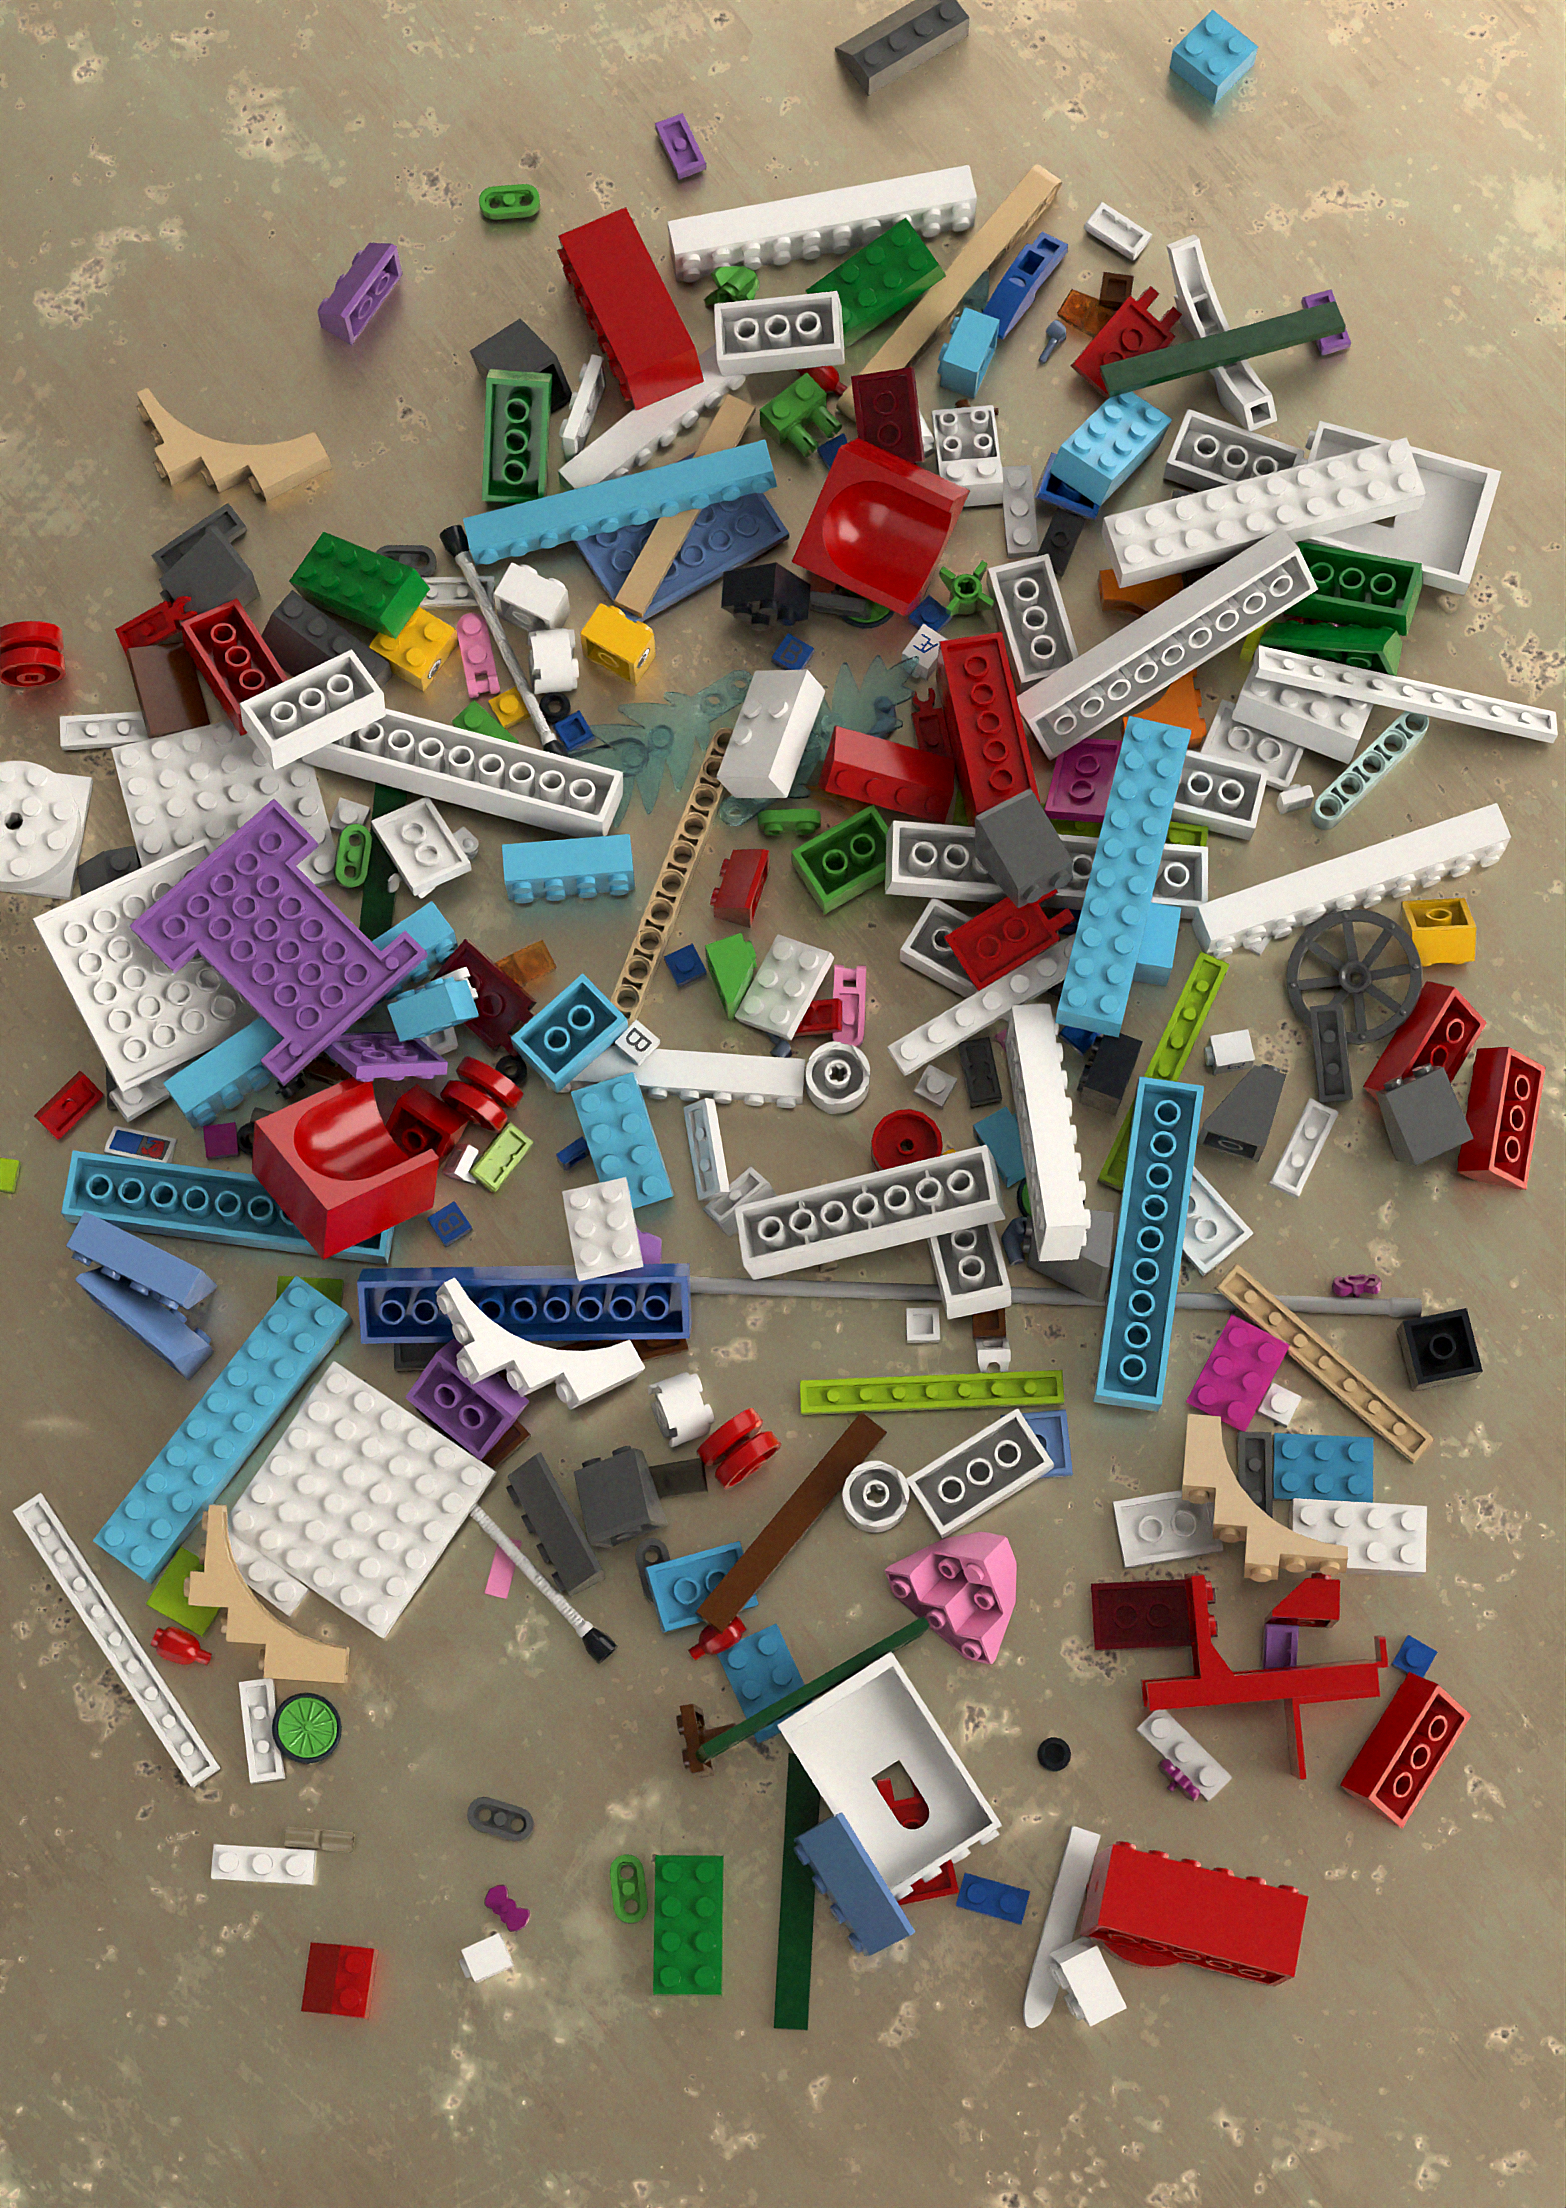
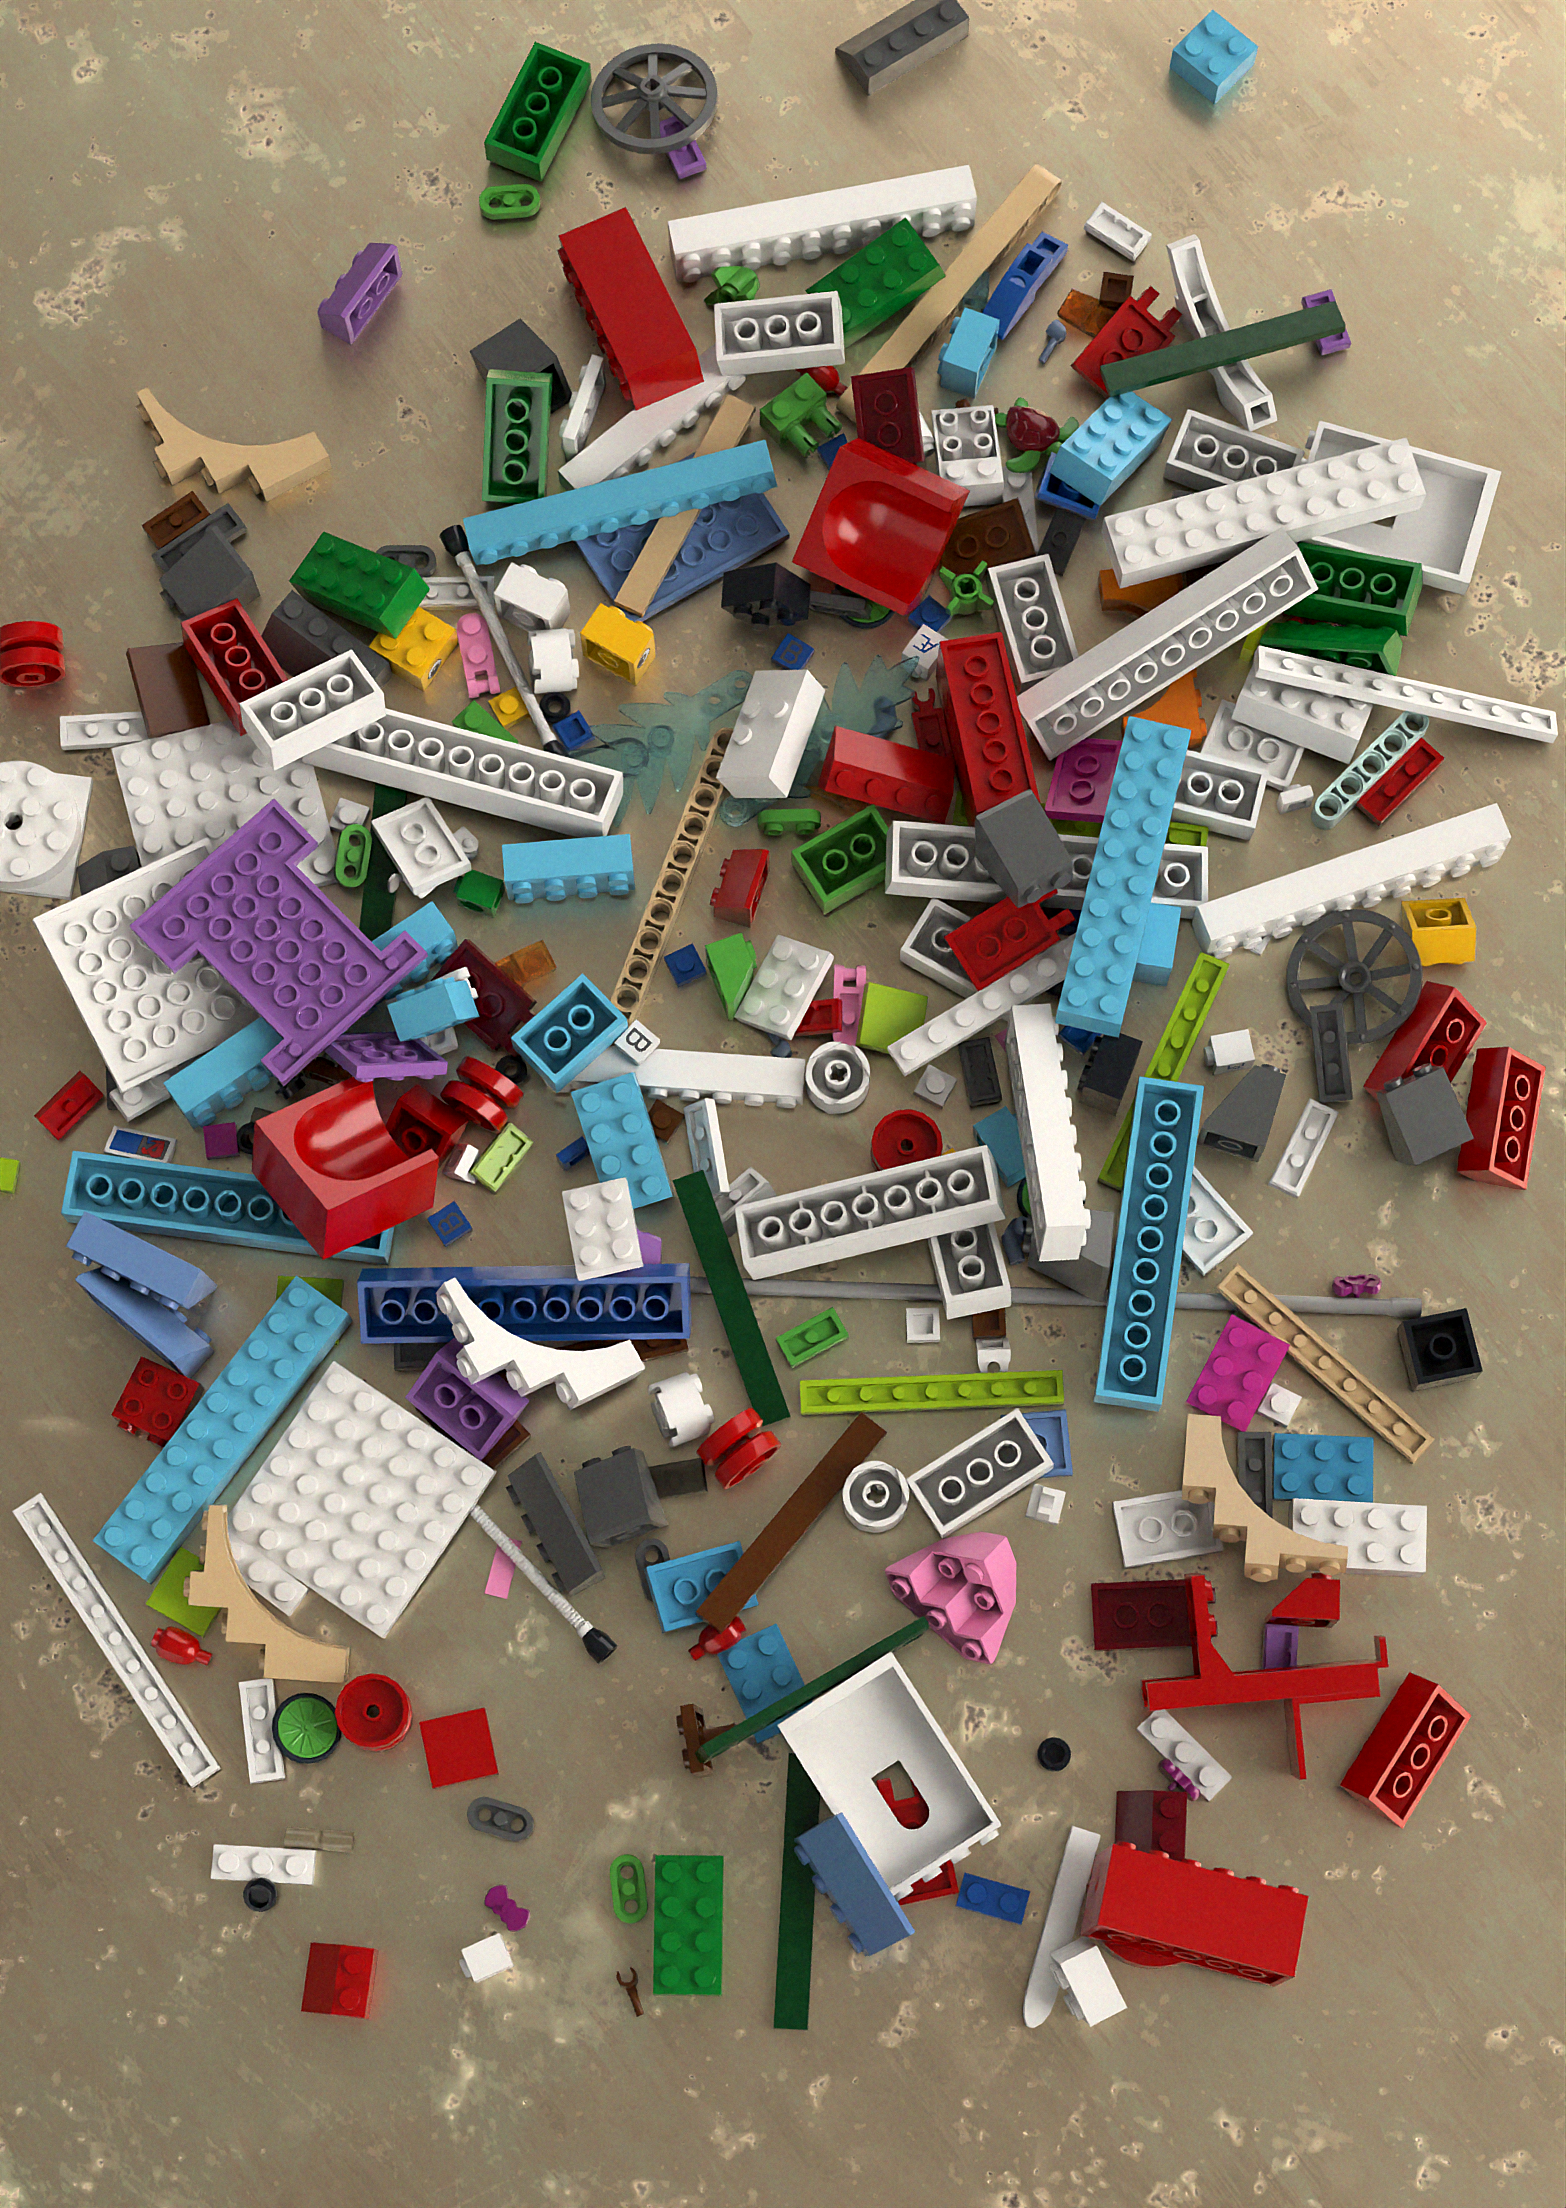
red plate [115,596,198,657] -> none
blue plate [1391,1635,1437,1678] -> none
none -> red brick [111,1356,204,1448]
none -> reddish brown plate [142,491,211,550]
none -> black plate [243,1877,278,1912]
none -> red wheel [335,1673,414,1752]
none -> red tile [419,1707,499,1789]
none -> green brick [453,869,505,918]
none -> green brick [484,42,592,182]
none -> dark grey wheel [591,43,718,154]
none -> reddish brown hand [616,1967,644,2017]
none -> reddish brown plate [648,1099,685,1145]
none -> dark green tile [672,1170,791,1427]
none -> bright green plate [776,1307,849,1369]
none -> lime tile [855,982,928,1054]
none -> reddish brown tile [940,498,1037,577]
none -> dark red animal [995,397,1079,473]
none -> white tile [1025,1484,1066,1526]
none -> dark red slope [1114,1790,1187,1862]
none -> red plate [1356,737,1445,826]

